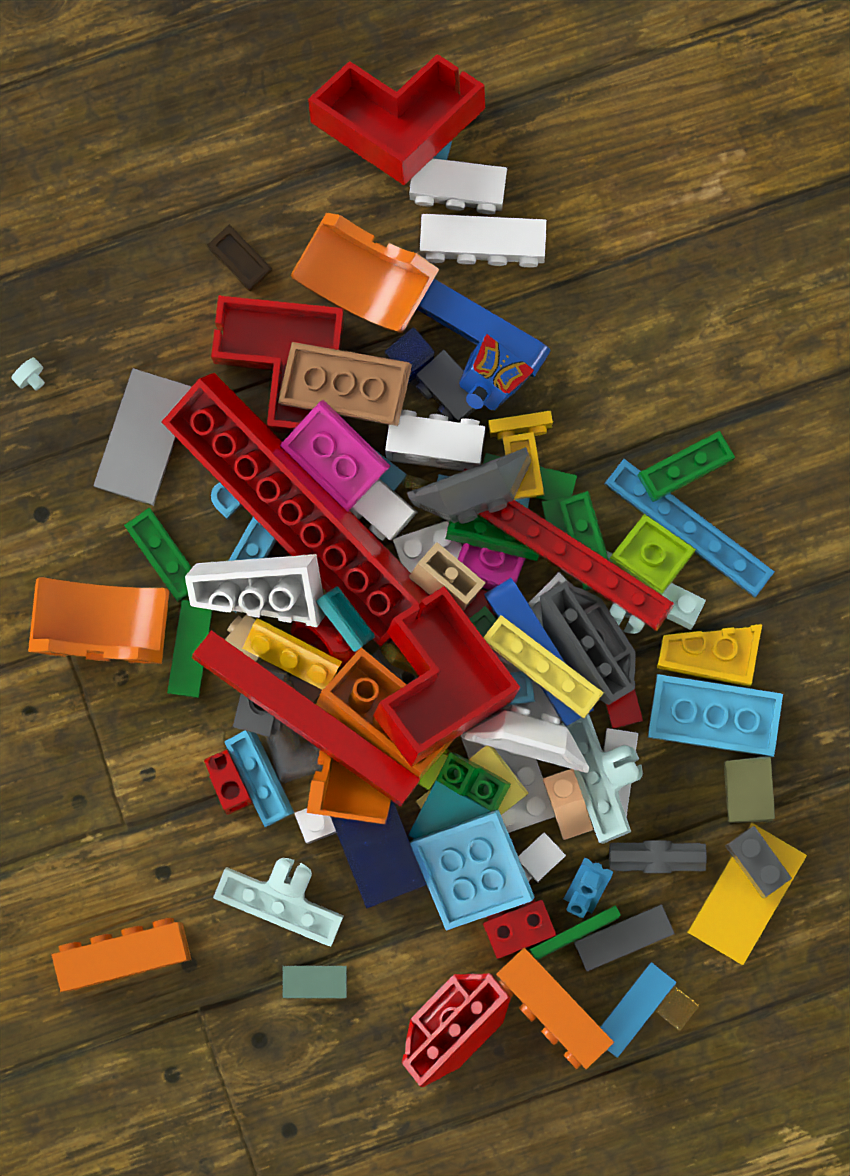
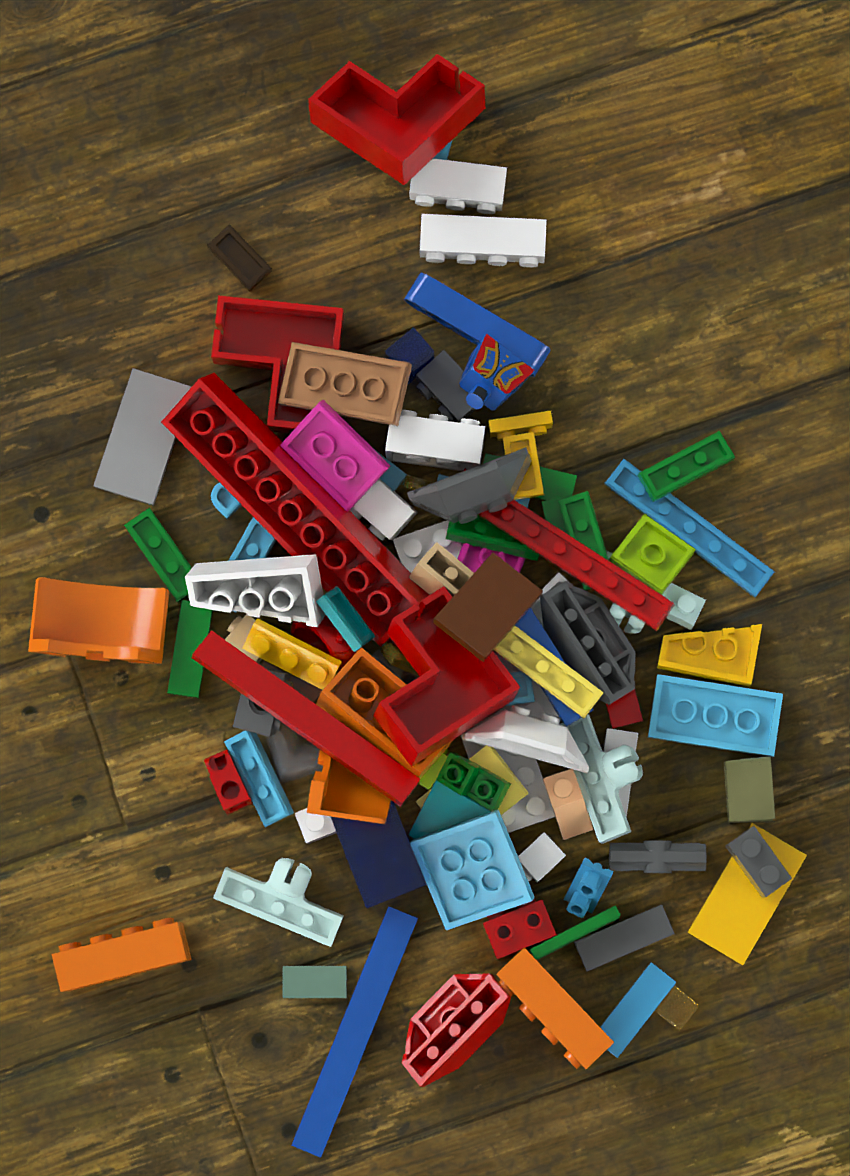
light aqua tile [11,357,45,391] -> none
orange panel [291,213,439,333] -> none
none -> blue tile [291,906,418,1158]
none -> reddish brown tile [433,553,543,662]

